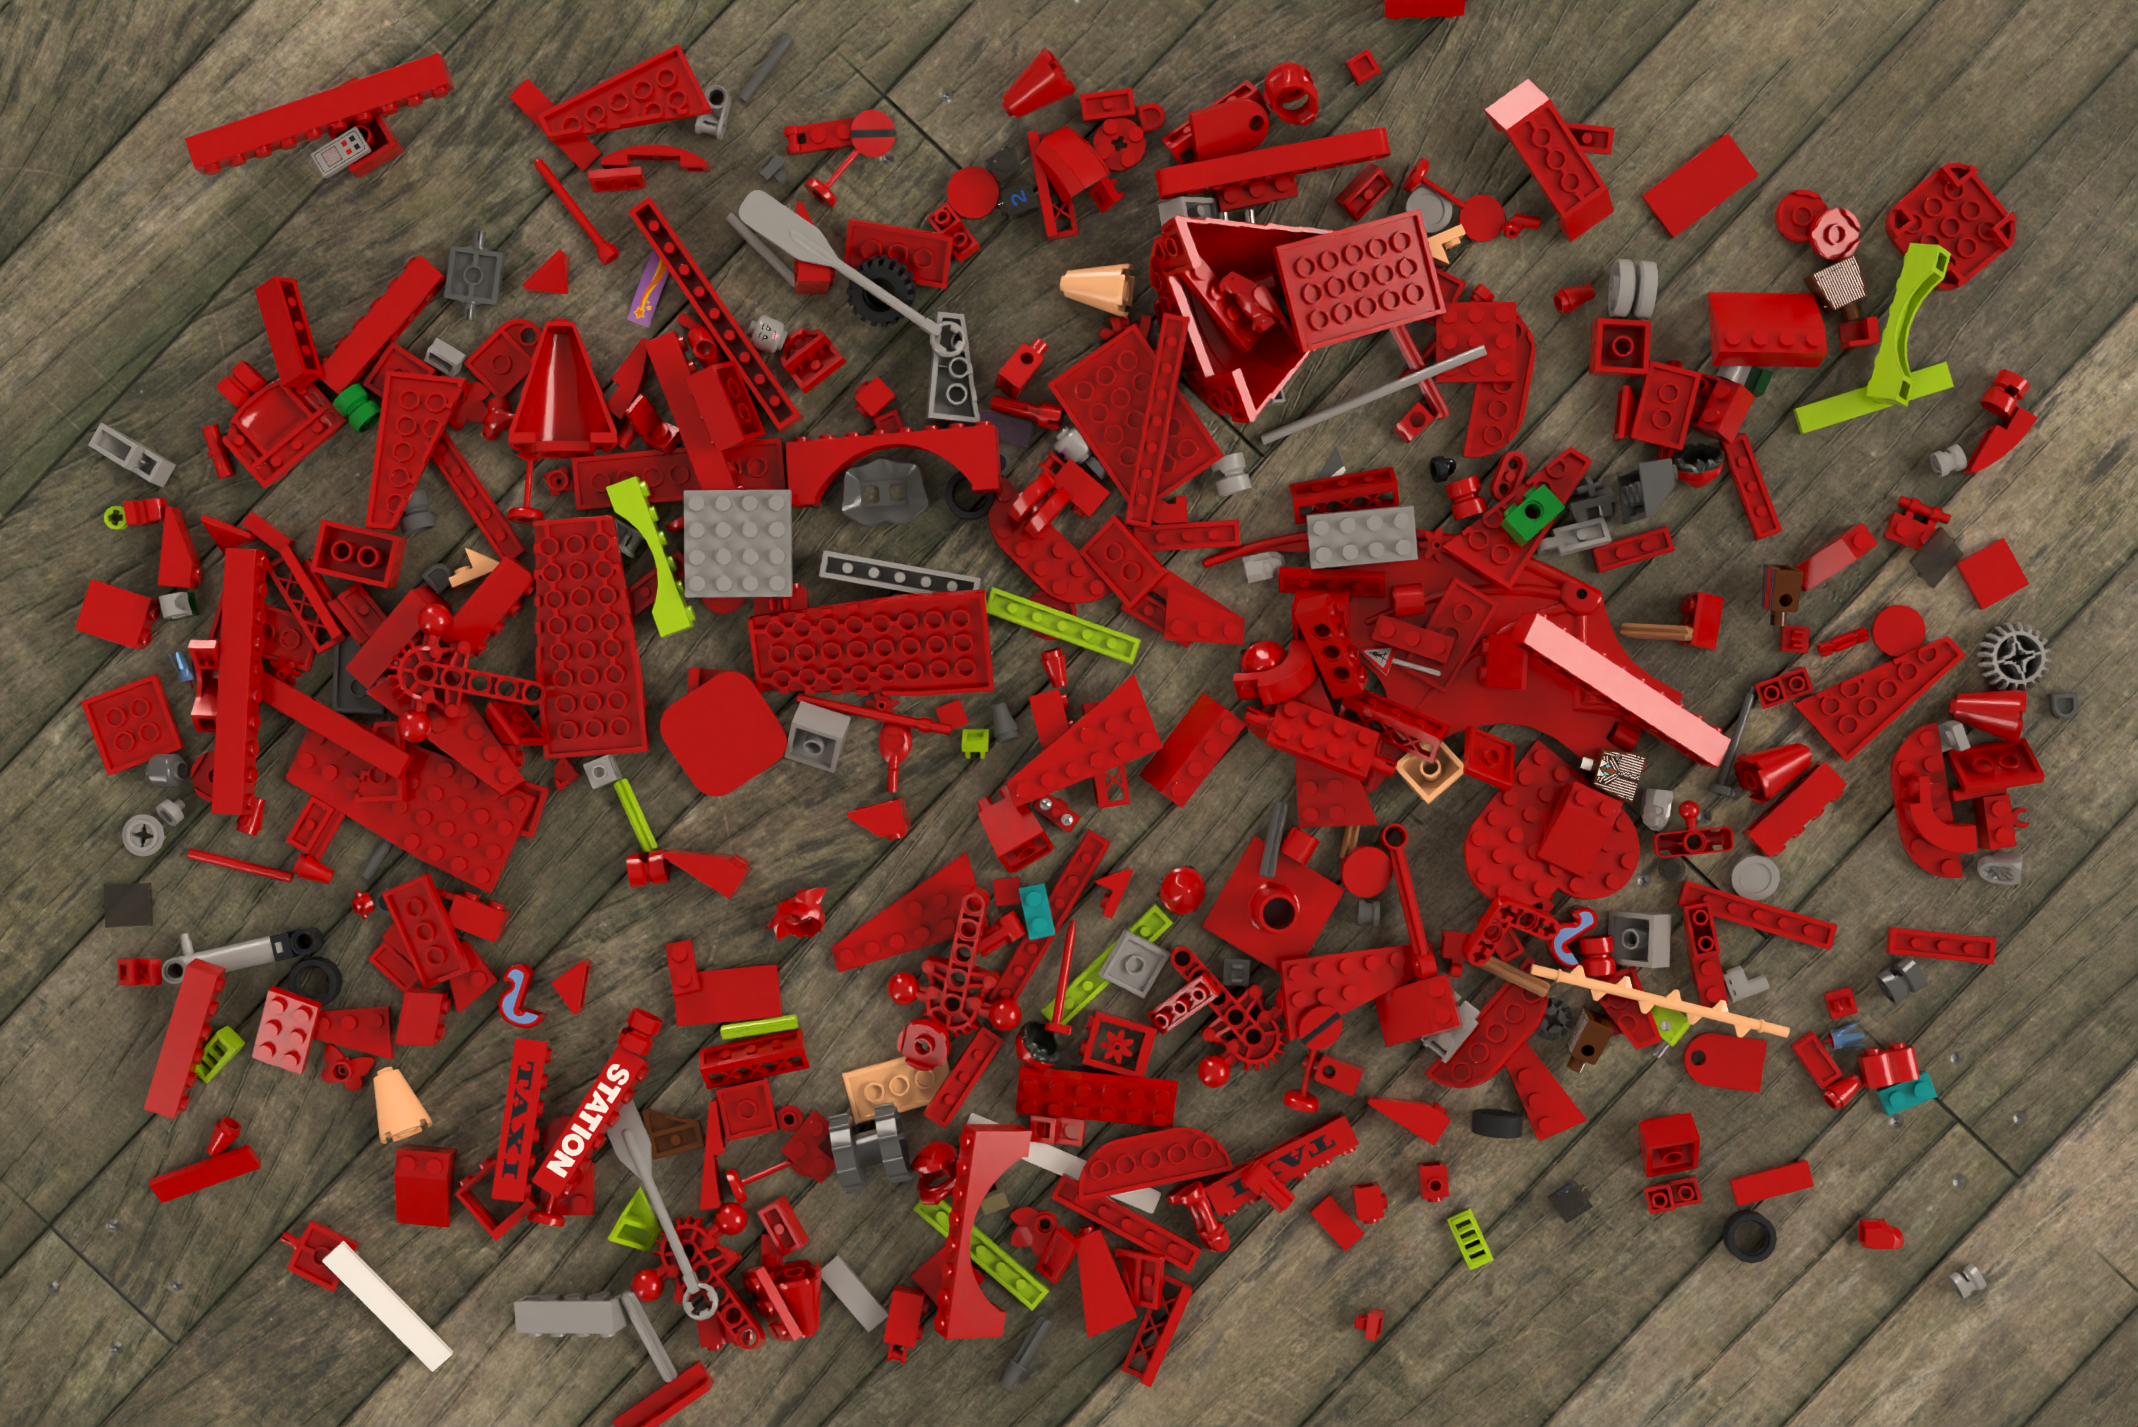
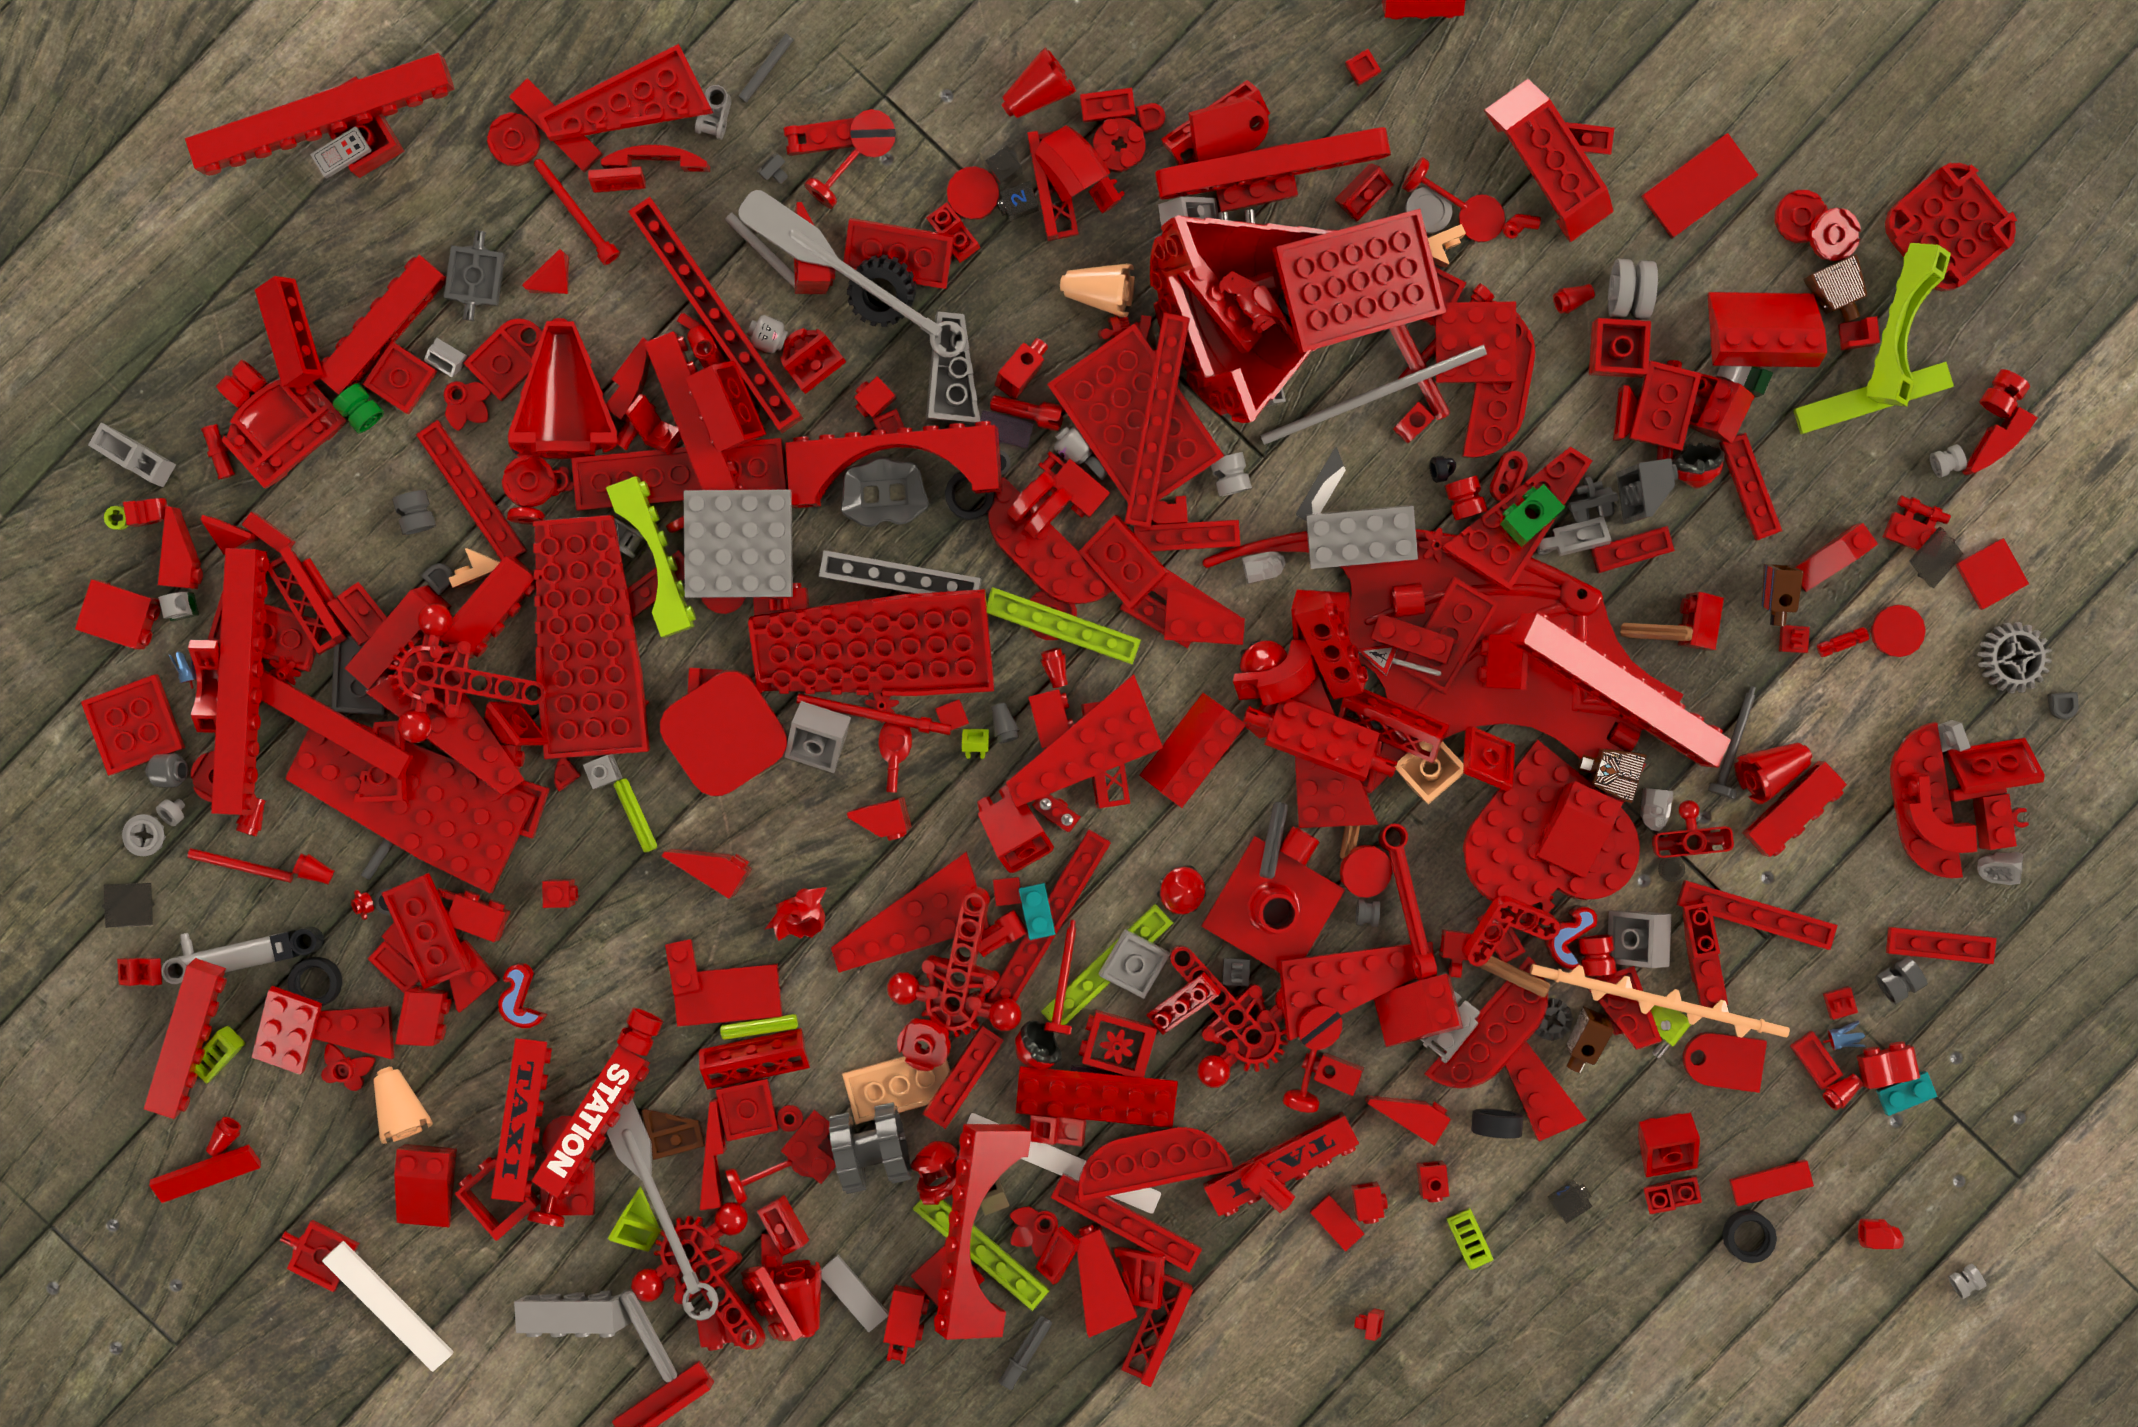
red plate [285,795,346,860] -> none
red brick [310,519,407,590] -> none
red wing [365,371,468,531] -> none
red animal [480,398,515,441] -> none
red slope [551,959,591,1014] -> none
medium lavender sticker [627,249,669,328] -> none
red wheel [627,849,670,888] -> none
red slope [1093,867,1133,919] -> none
red piece [1166,1180,1230,1252] -> none
red helmet [1263,62,1319,126] -> none
red plate [1279,567,1386,598] -> none
red fence [1289,466,1399,525] -> none
light grey piece [1722,965,1770,1003] -> none
light grey piece [1731,854,1780,900] -> none
red slope [1754,666,1814,709] -> none
red wing [1792,636,1966,762] -> none
red cone [1948,690,2027,742] -> none
none -> red tile [487,112,541,166]
none -> red tile [502,455,556,508]
none -> red brick [542,879,578,908]

